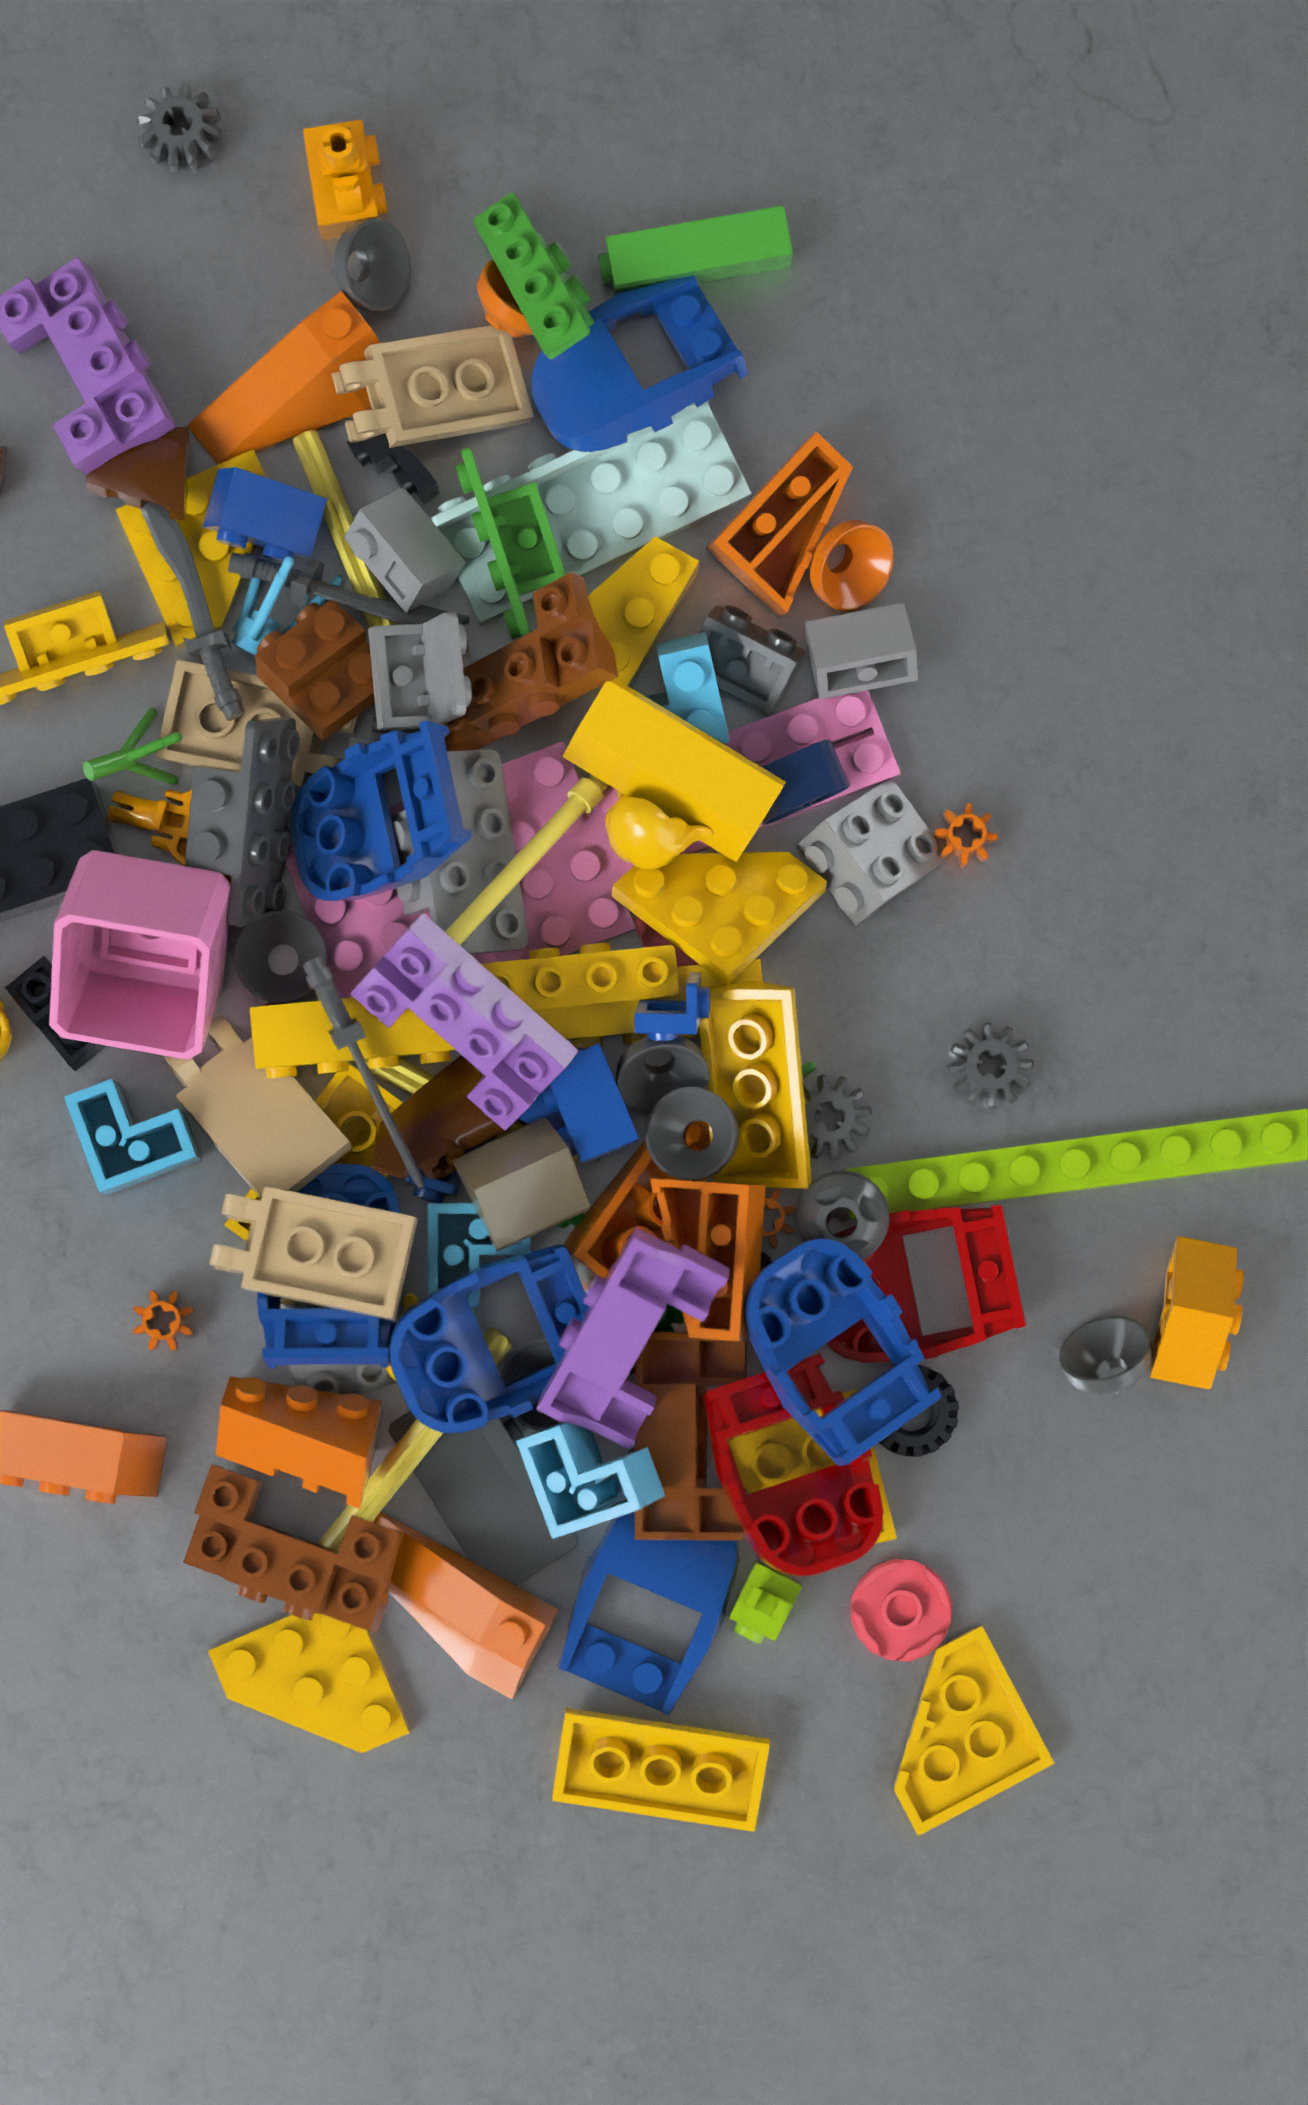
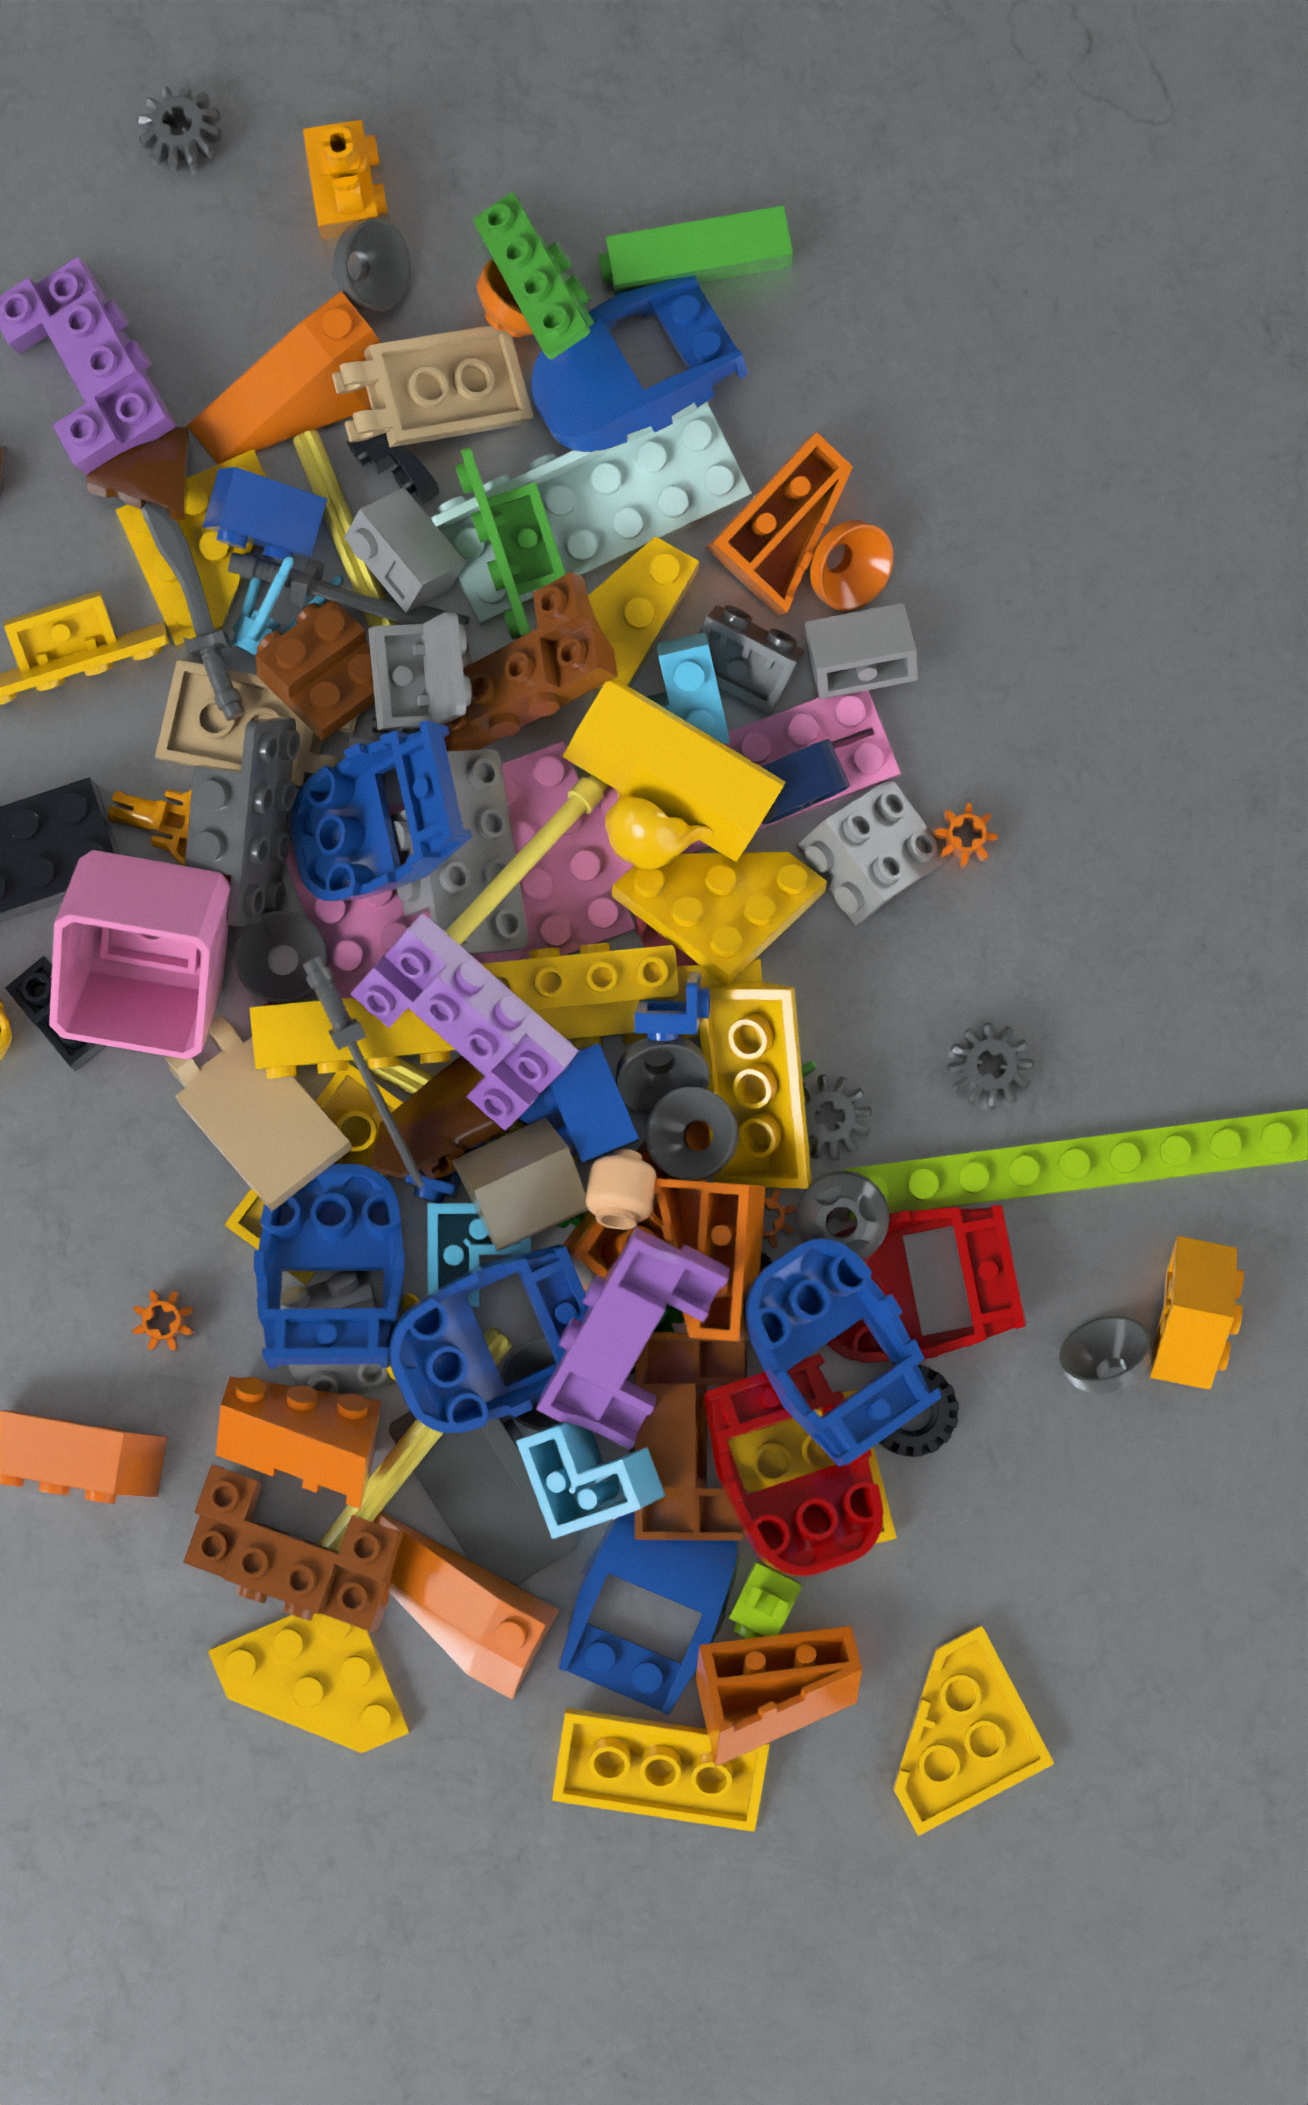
medium azure brick [64,1079,202,1195] -> none
bright green plant [83,708,182,785] -> none
tan tile [209,1186,418,1321] -> none
coral tile [850,1559,952,1661] -> none
none -> light nougat head [586,1149,657,1230]
none -> orange wedge [695,1626,862,1767]

